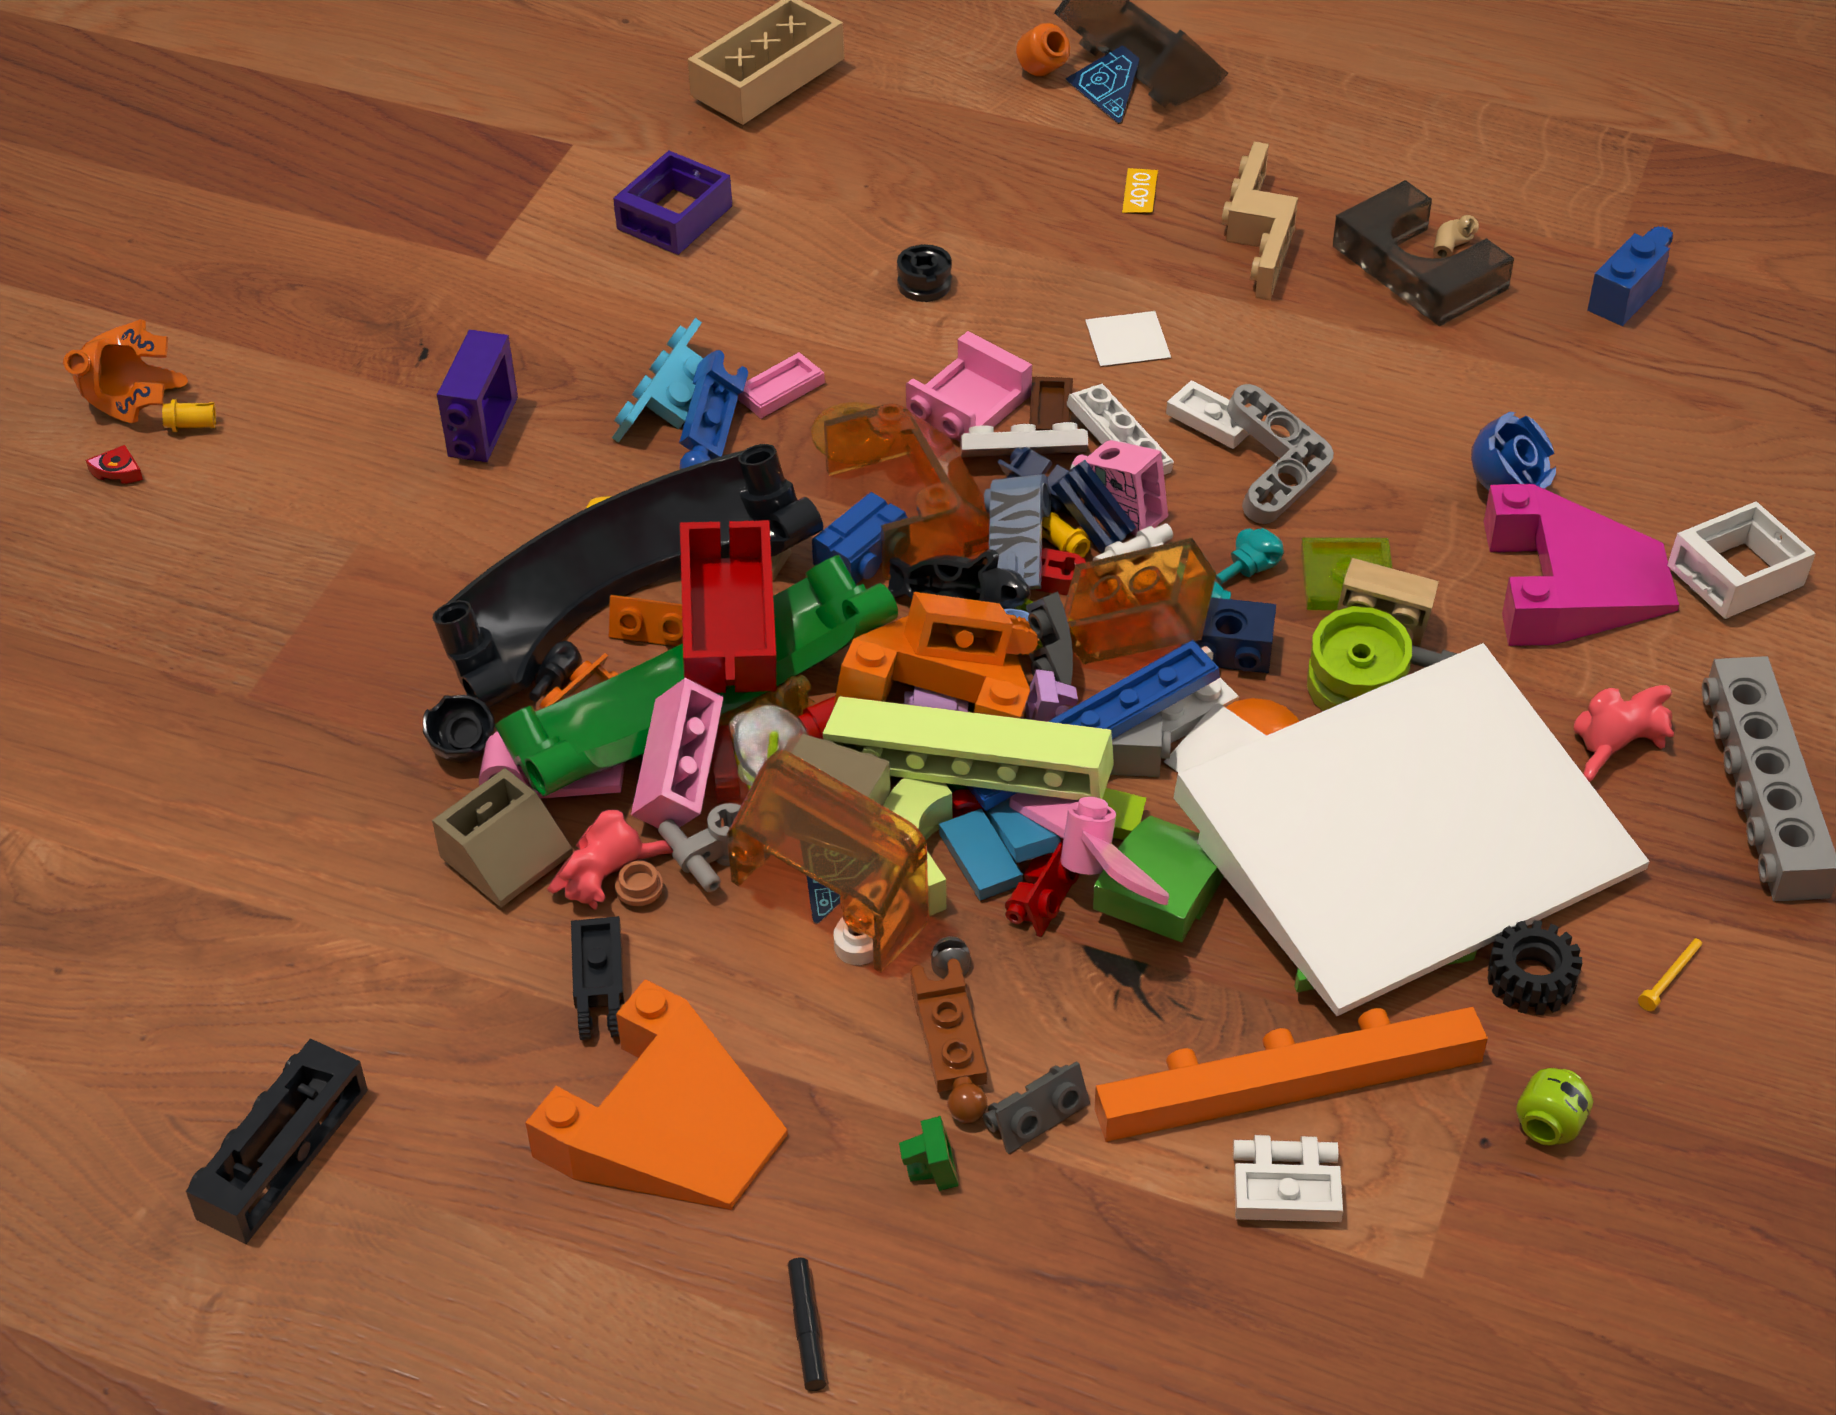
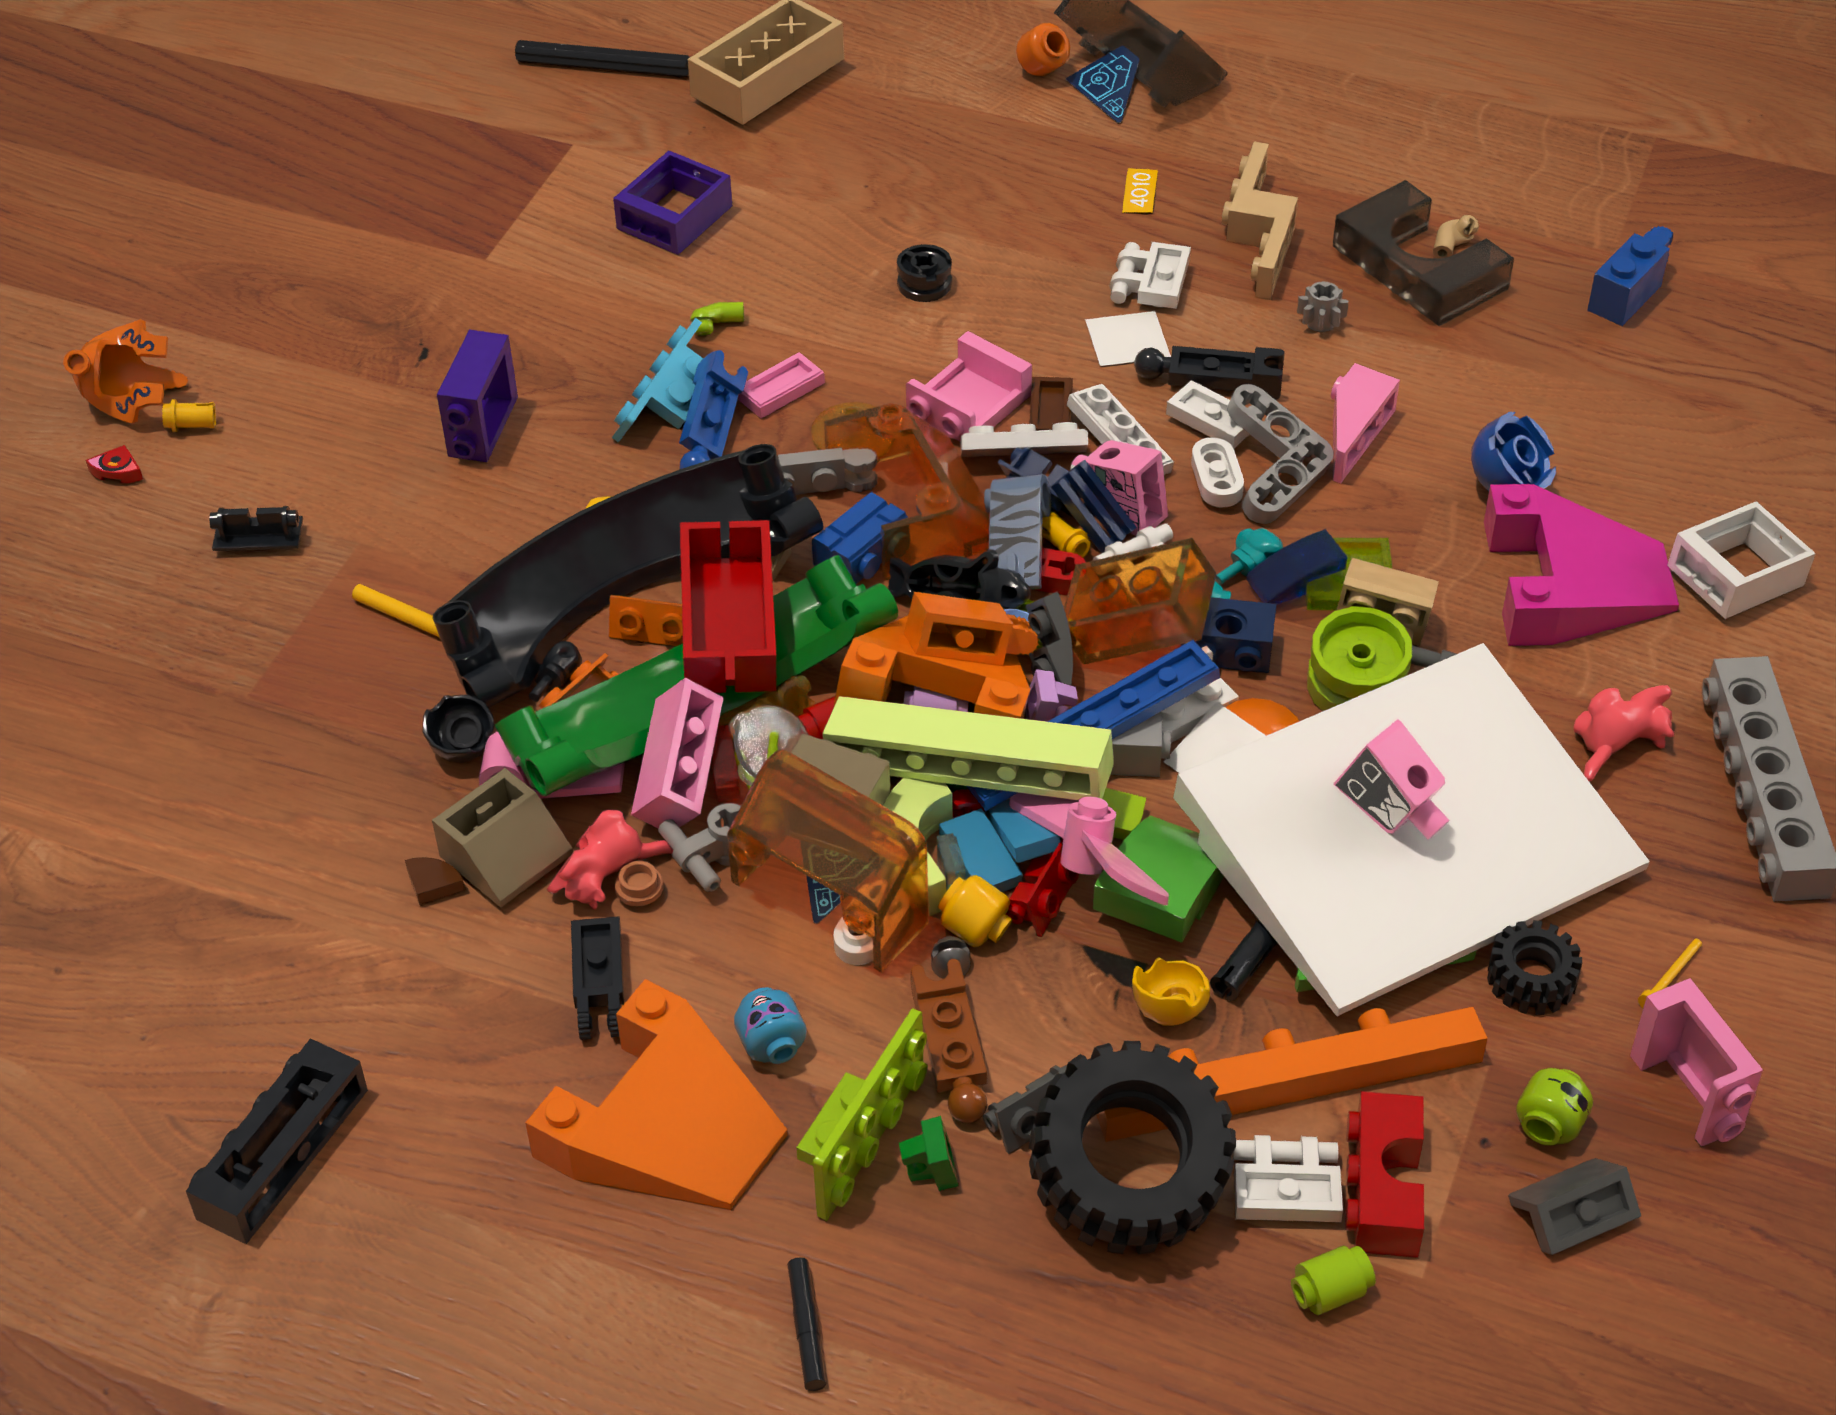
none -> black hinge [209,506,303,551]
none -> yellow bar [352,584,440,638]
none -> reddish brown tile [405,857,465,905]
none -> black axle [515,40,690,77]
none -> lime arm [690,302,744,336]
none -> dark azure head [734,987,807,1064]
none -> light grey hinge [778,448,877,495]
none -> lime bracket [796,1008,928,1221]
none -> clear light blue tile [937,833,966,892]
none -> yellow head [938,875,1012,947]
none -> black tyre [1029,1041,1236,1255]
none -> white plate [1109,242,1191,309]
none -> yellow hair [1132,957,1210,1026]
none -> black plate [1134,346,1285,400]
none -> white plate [1191,437,1244,508]
none -> black pin [1210,915,1277,1001]
none -> clear blue slope [1246,529,1347,605]
none -> lime brick [1291,1246,1376,1315]
none -> light grey gear [1297,281,1349,332]
none -> bright pink slope [1331,363,1400,484]
none -> bright pink torso [1334,719,1450,840]
none -> red arch [1345,1091,1424,1258]
none -> dark grey panel [1508,1158,1641,1255]
none -> bright pink panel [1630,978,1763,1146]

